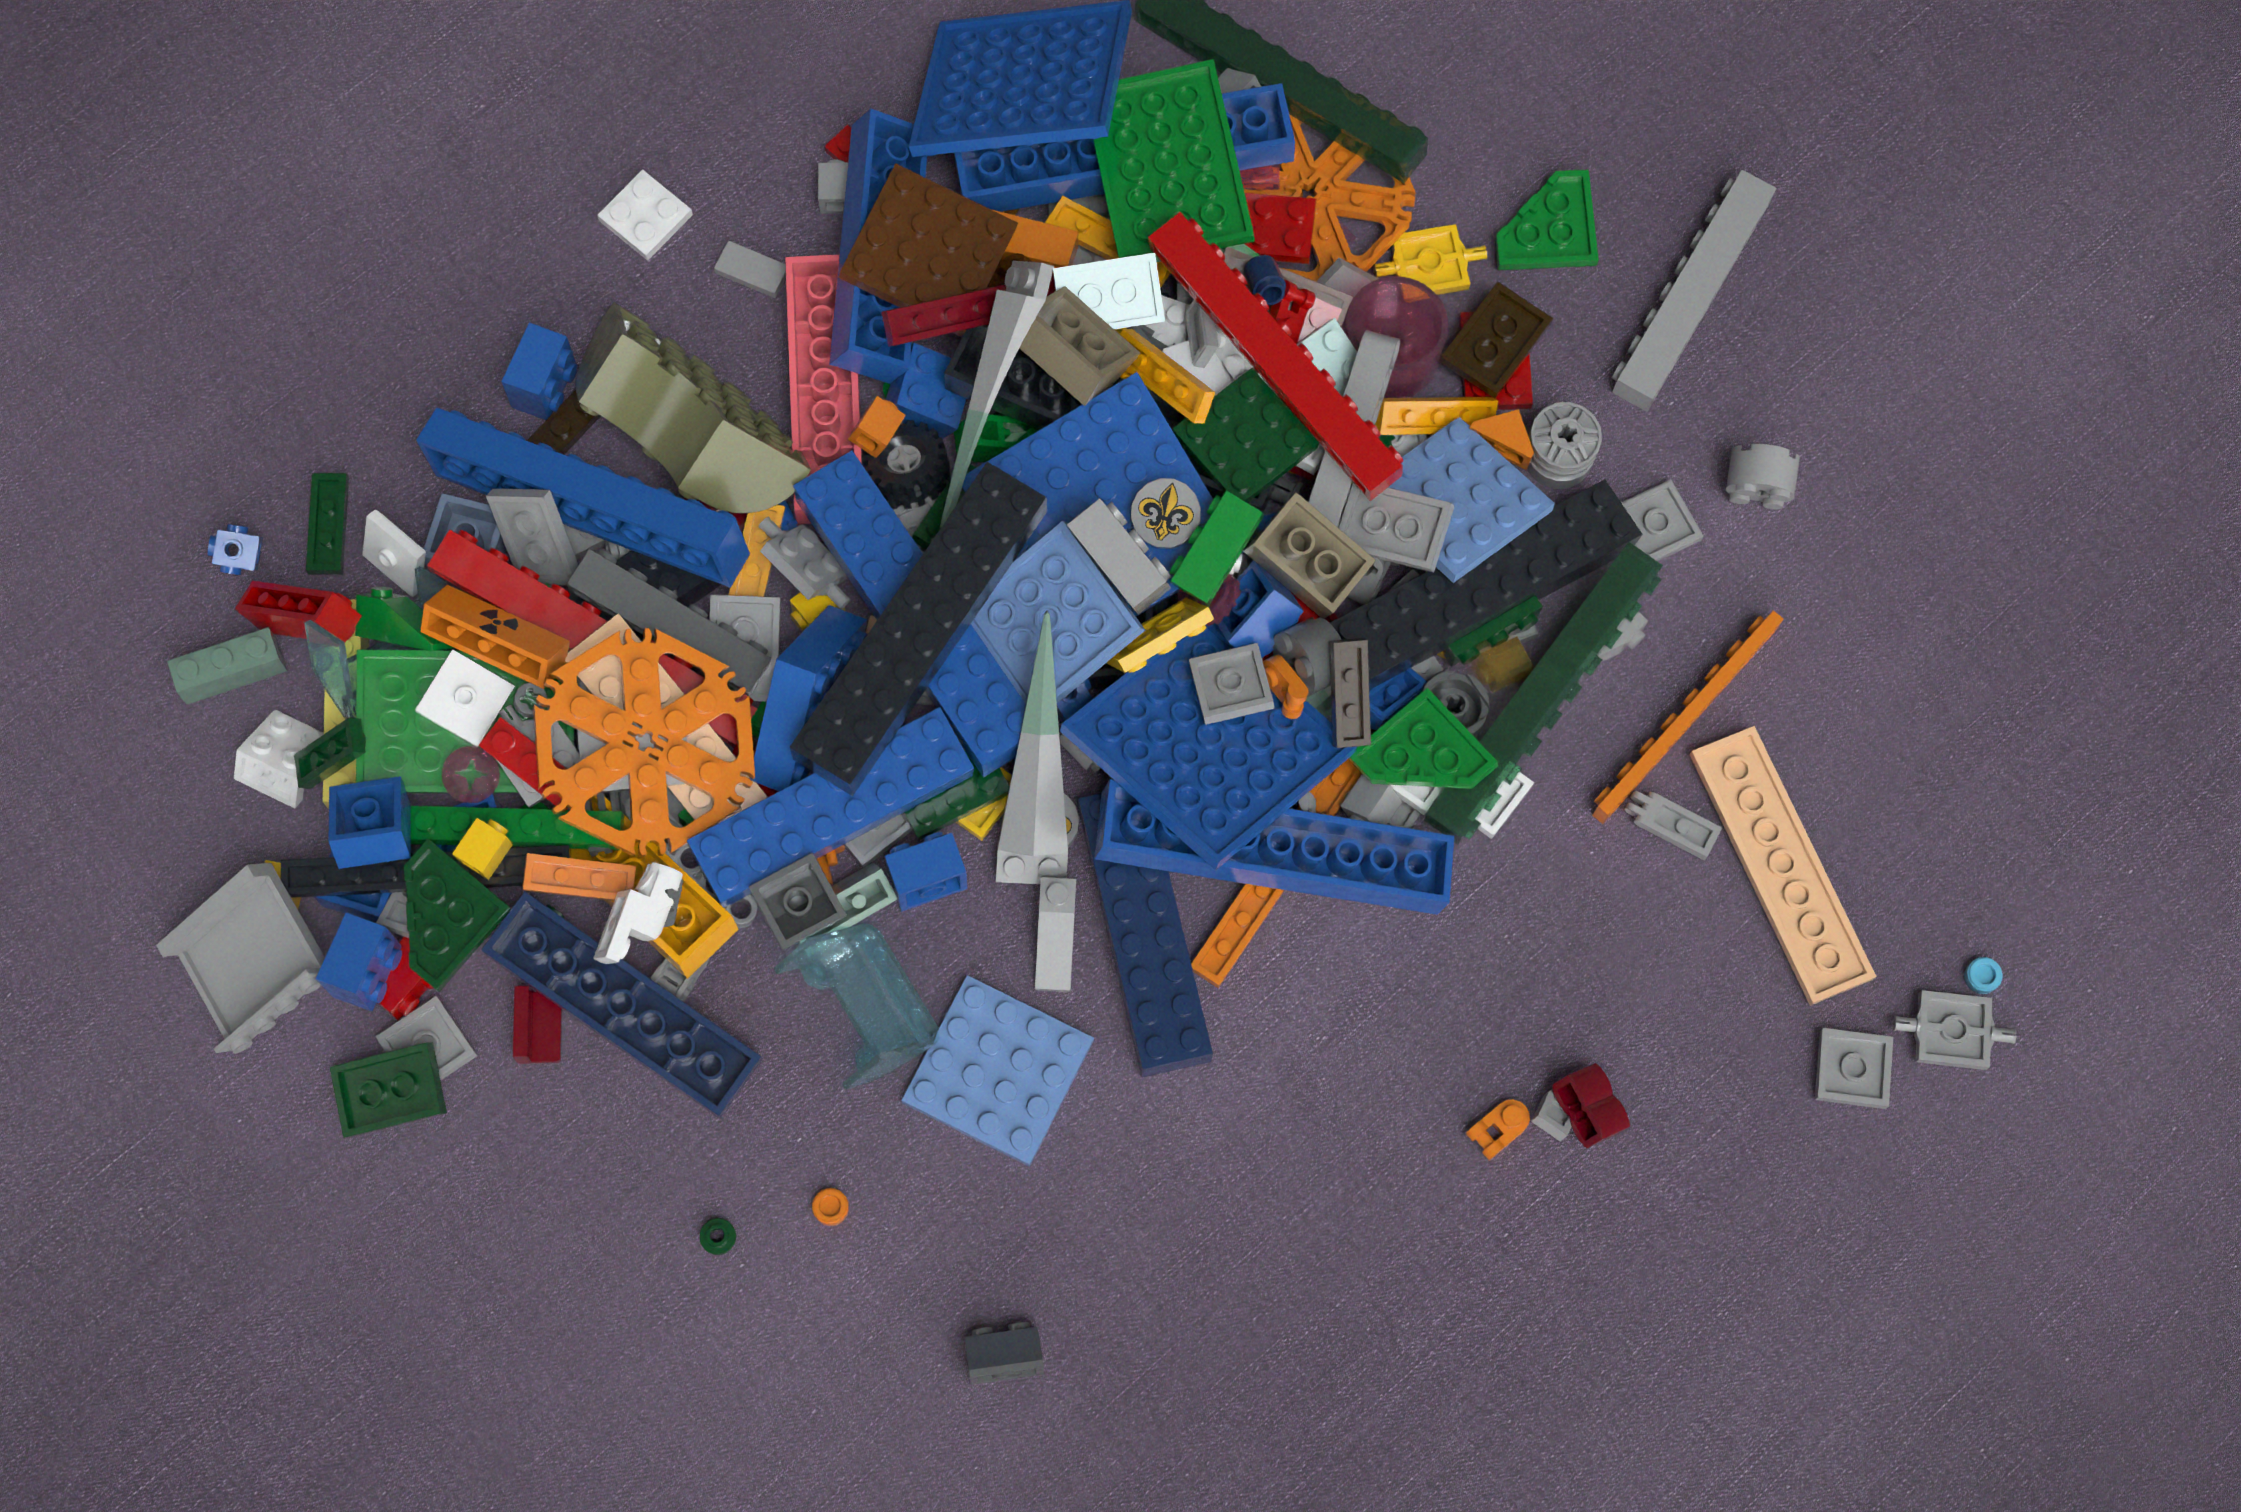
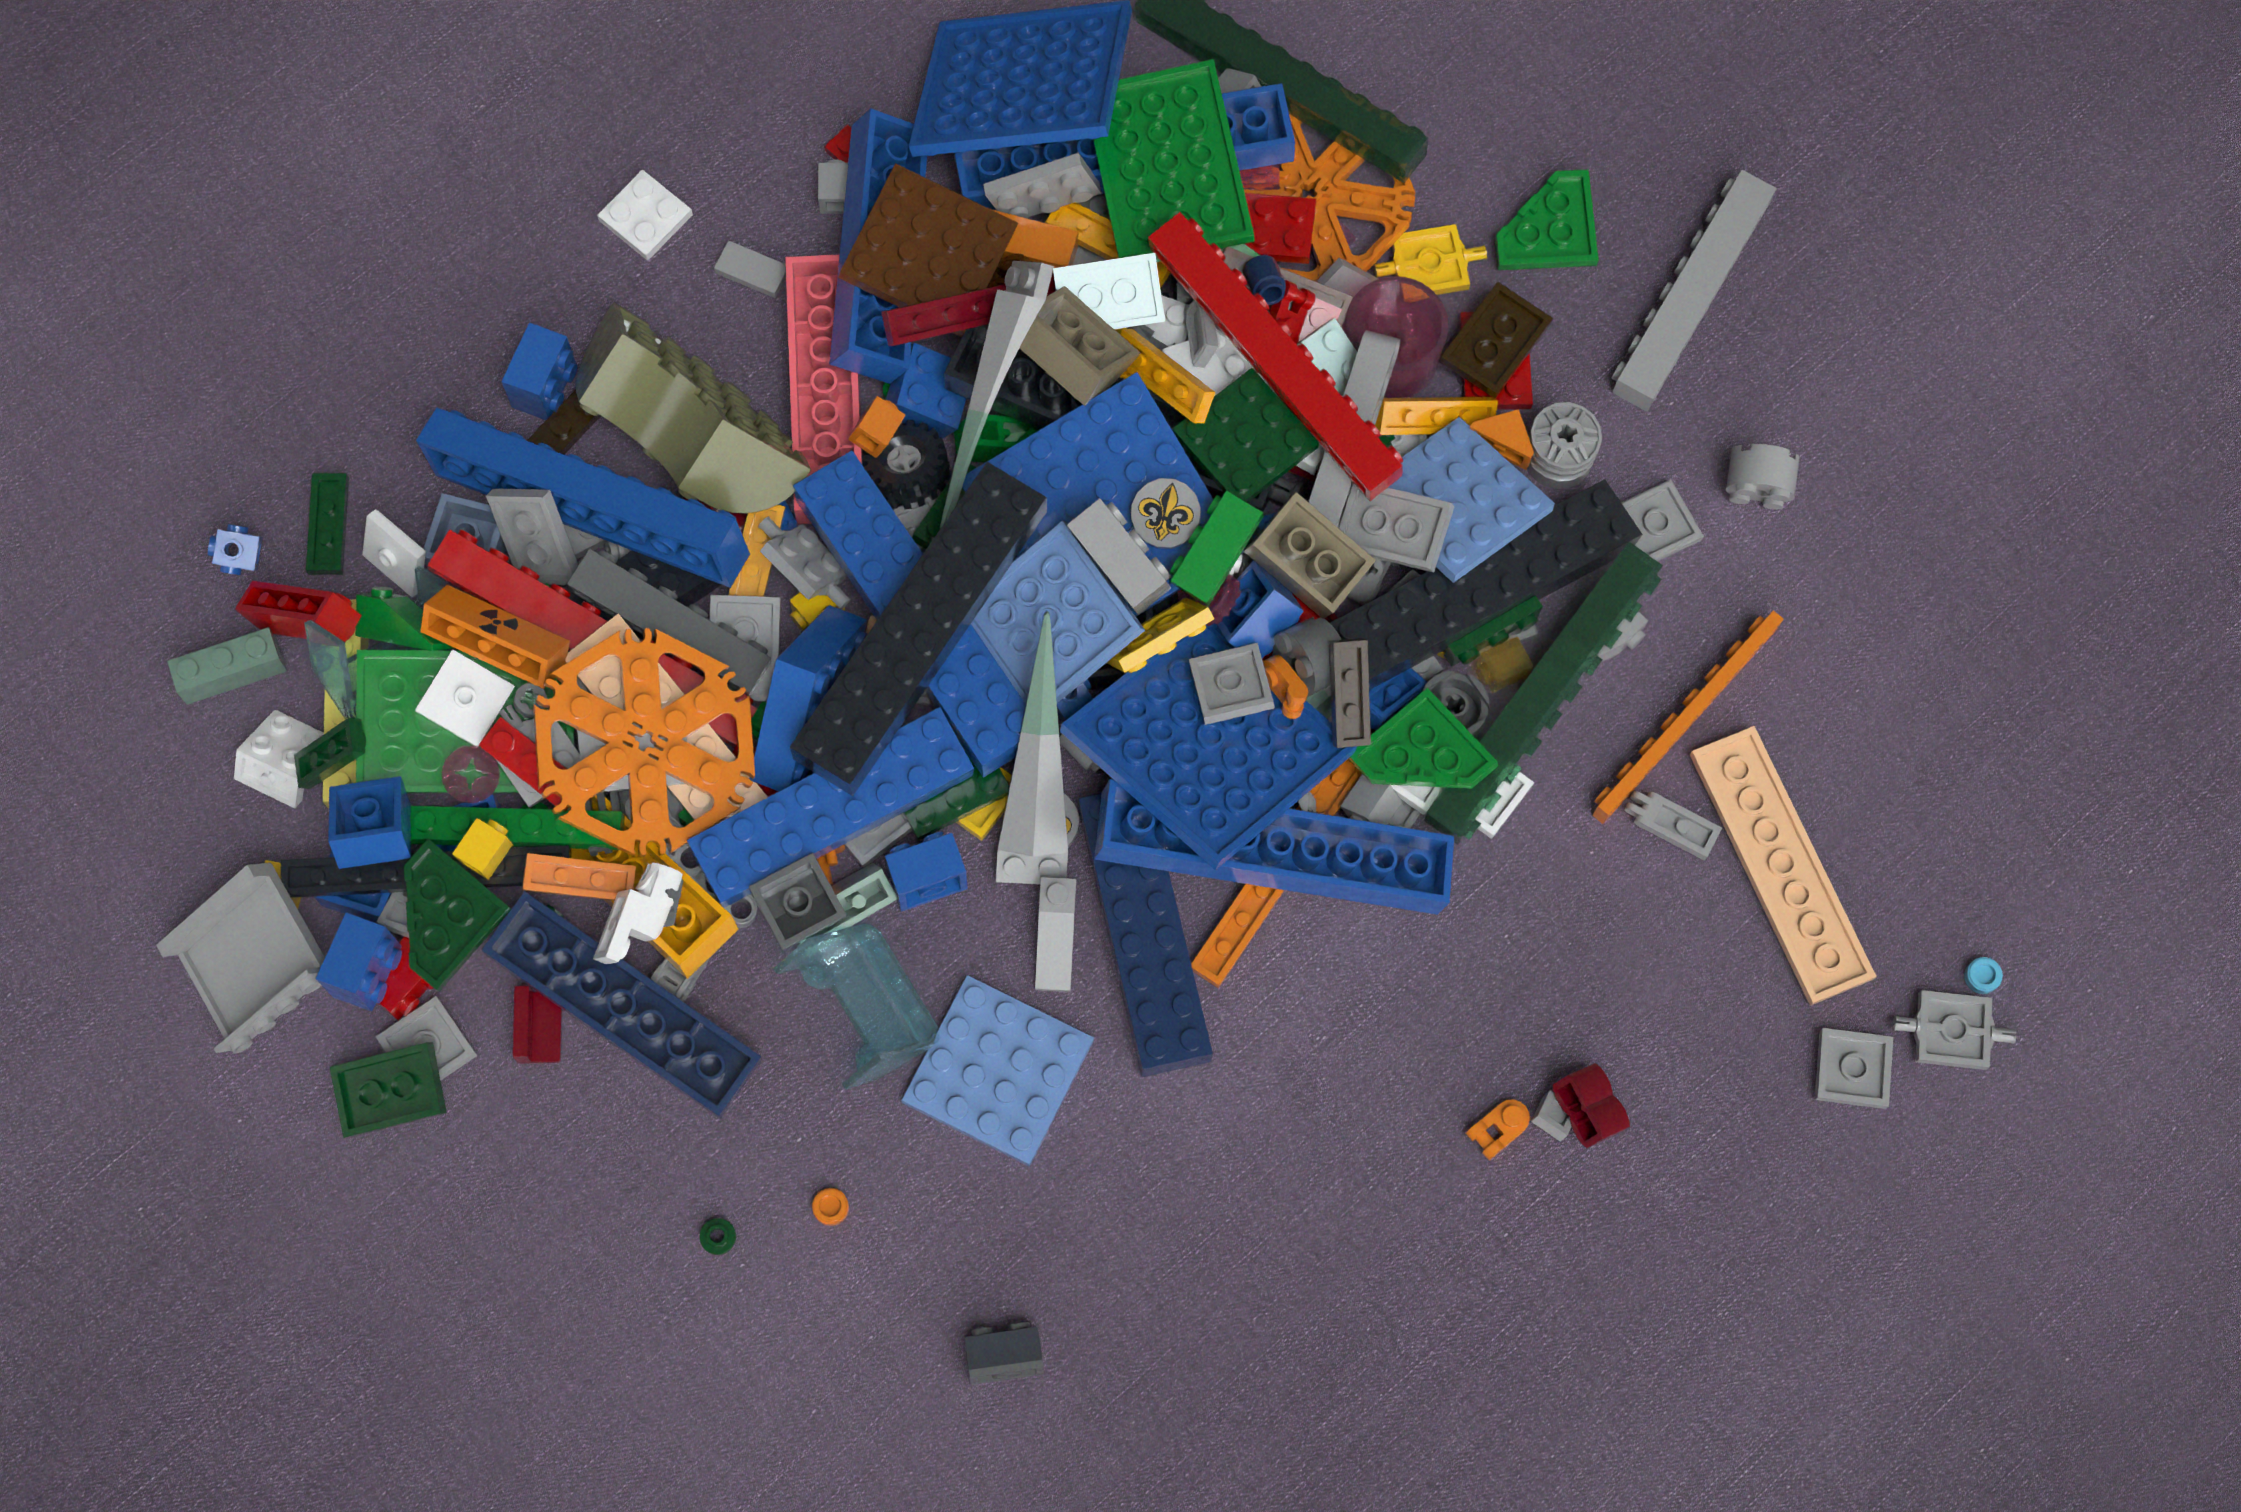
none -> light grey plate [983,153,1102,219]

